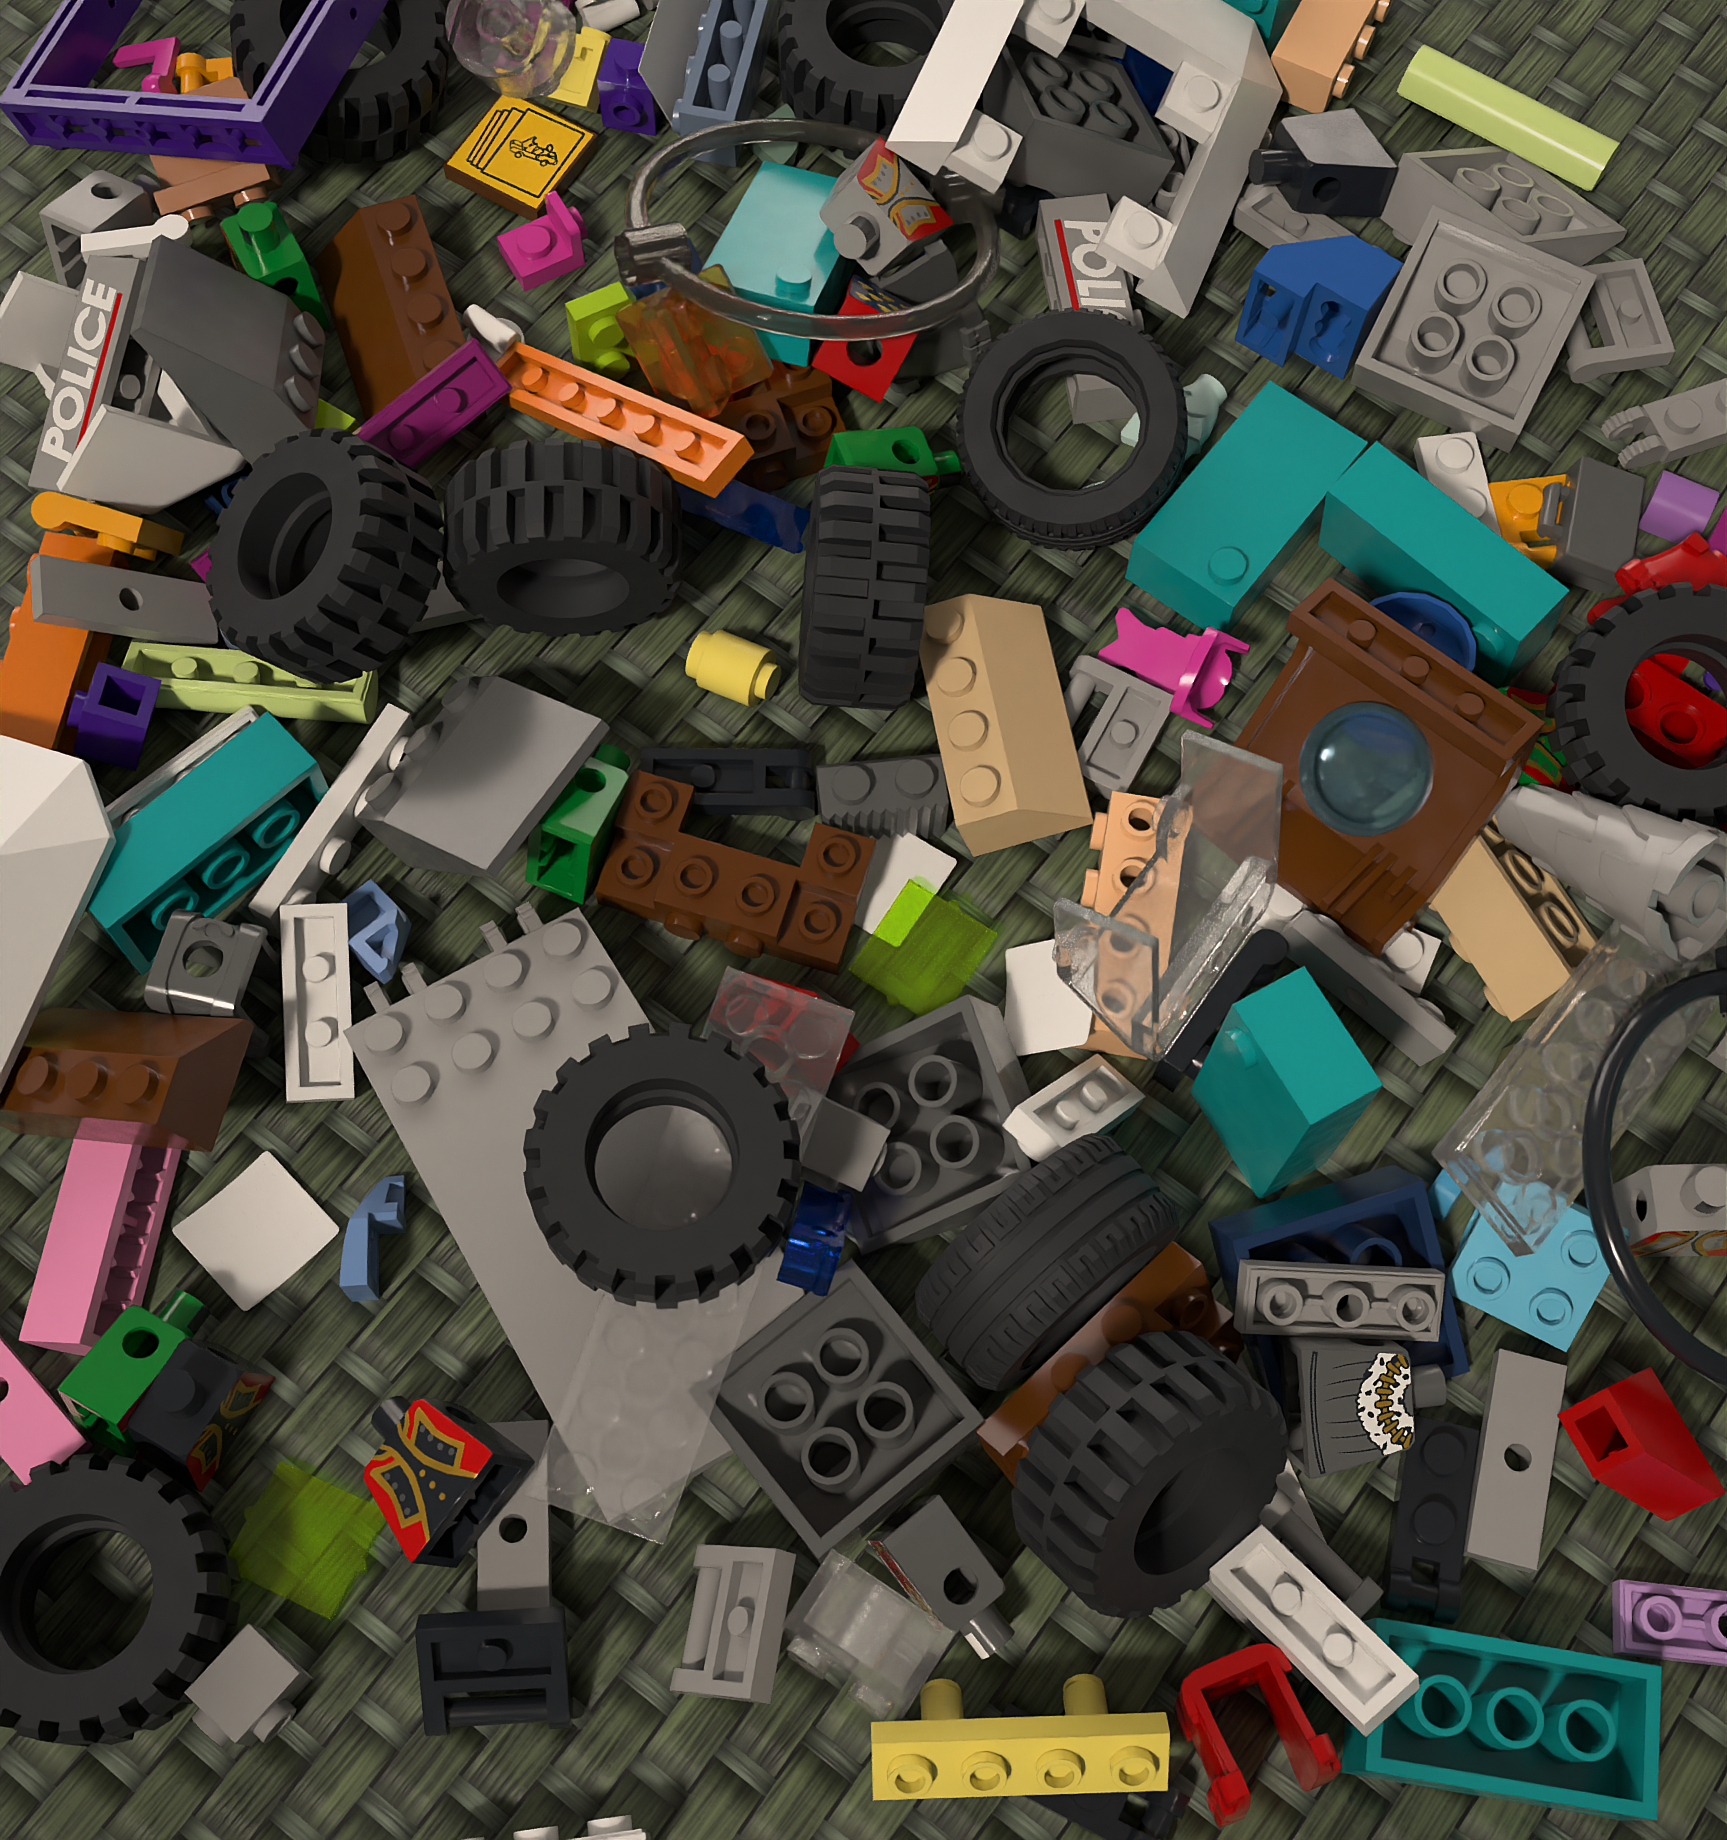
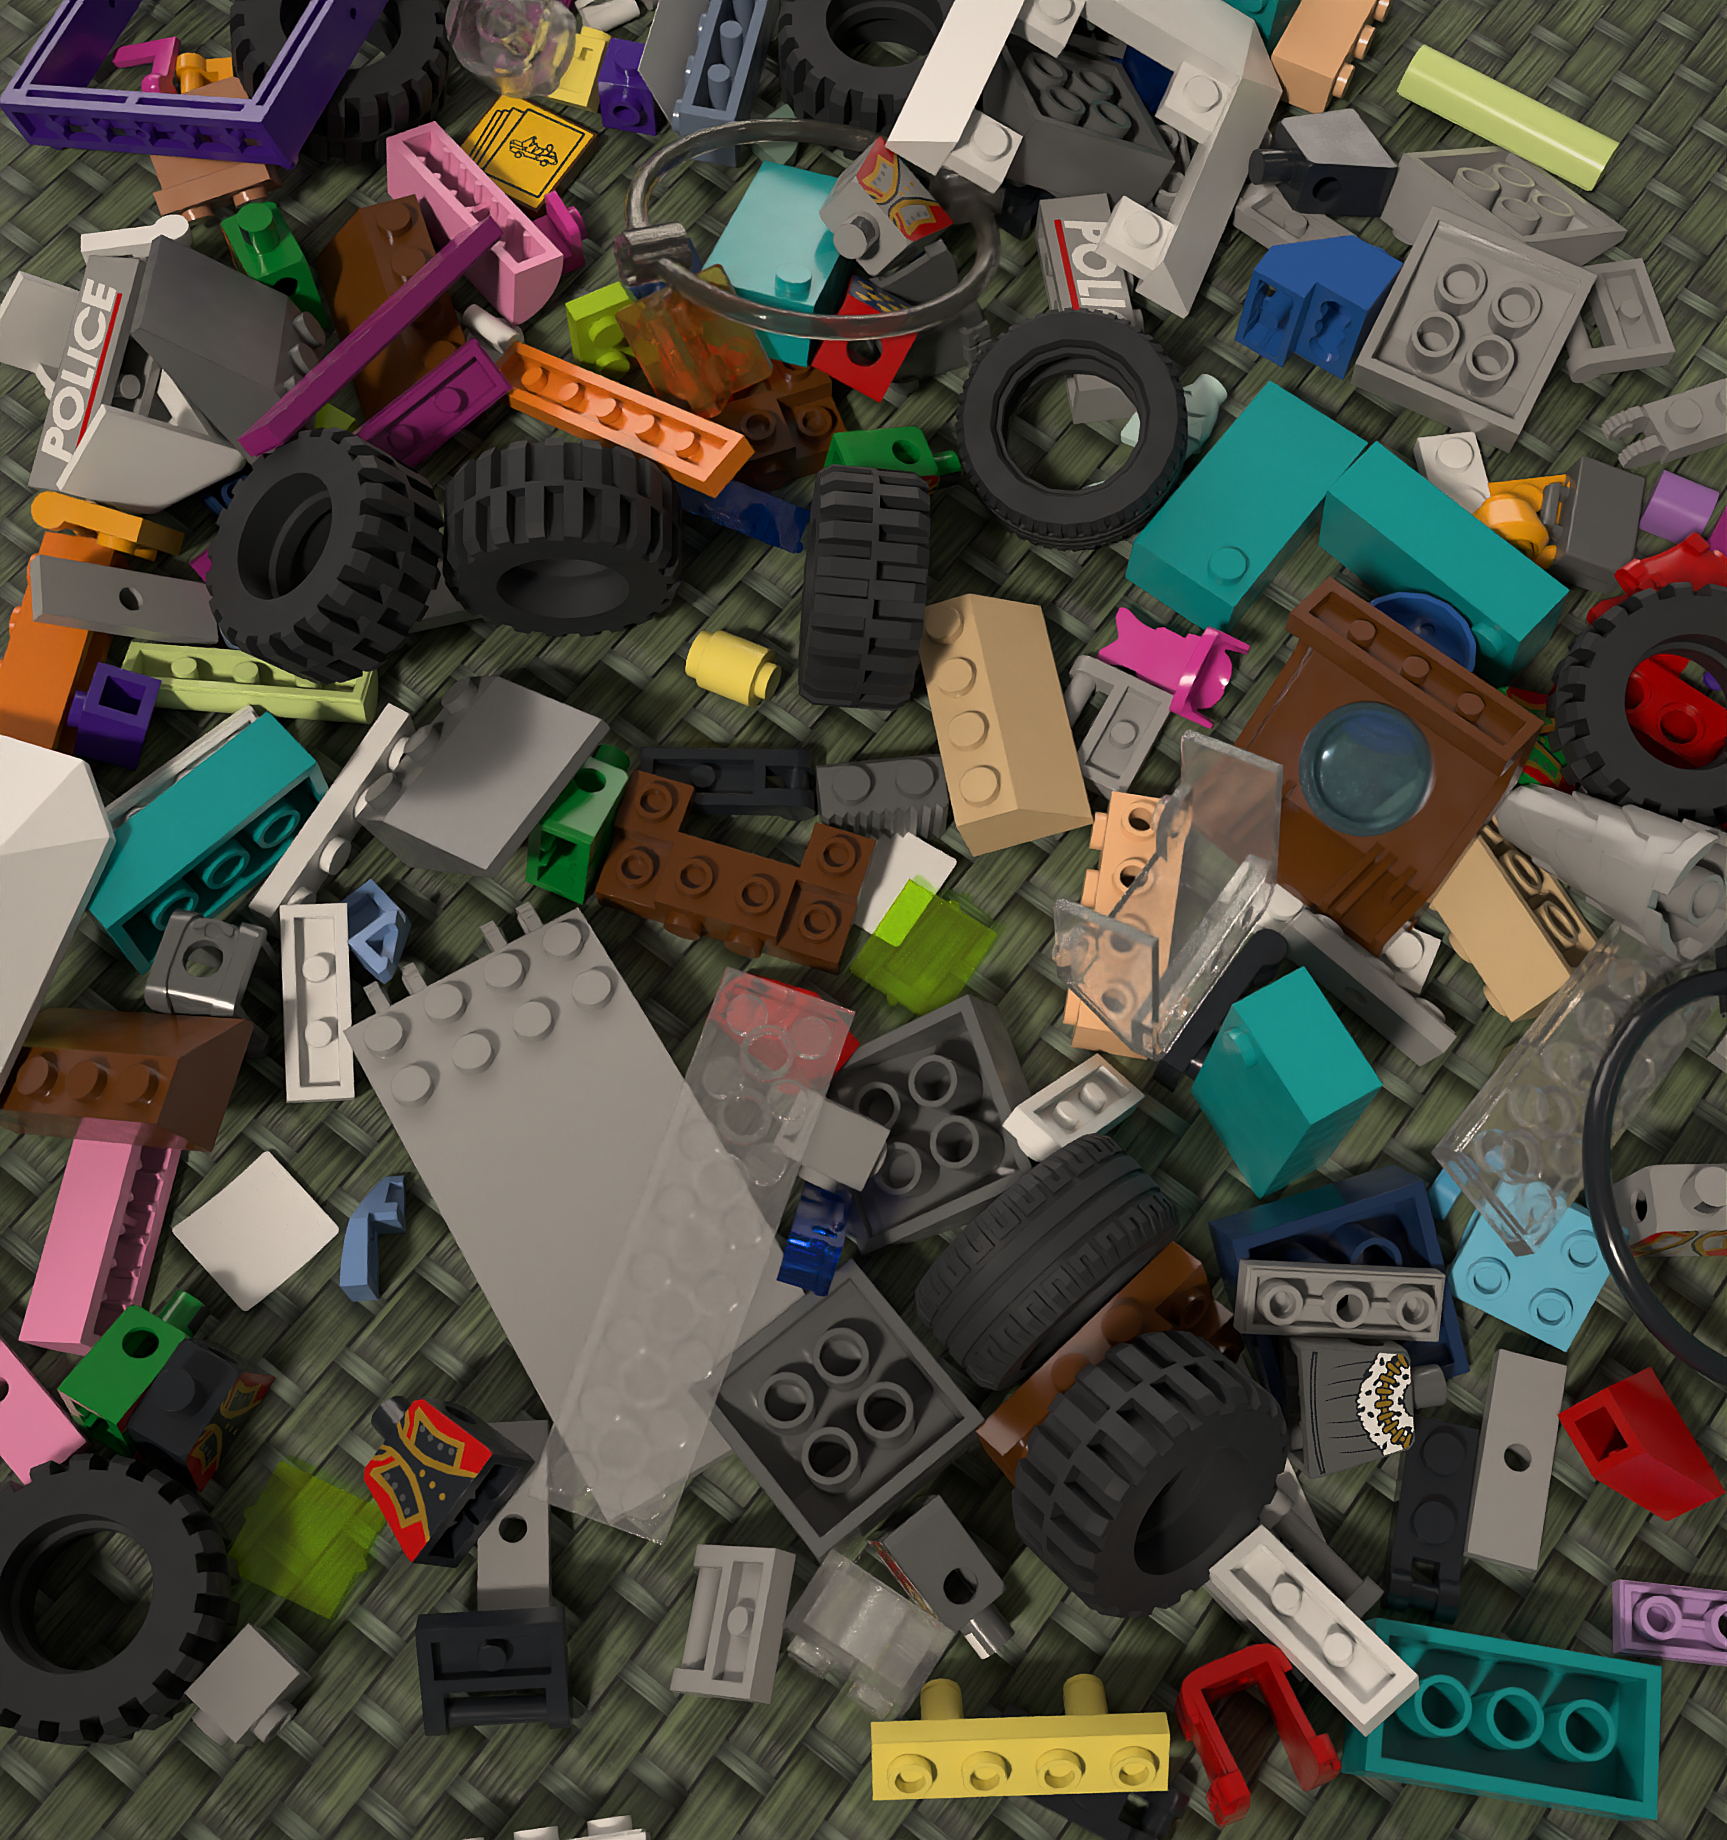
light grey torso [39,170,162,291] -> none
black tyre [523,1022,802,1309] -> none
white sticker [1004,931,1096,1056] -> none
none -> magenta tile [237,216,503,457]
none -> bright pink brick [386,121,563,328]
none -> light orange cone [1472,494,1549,561]

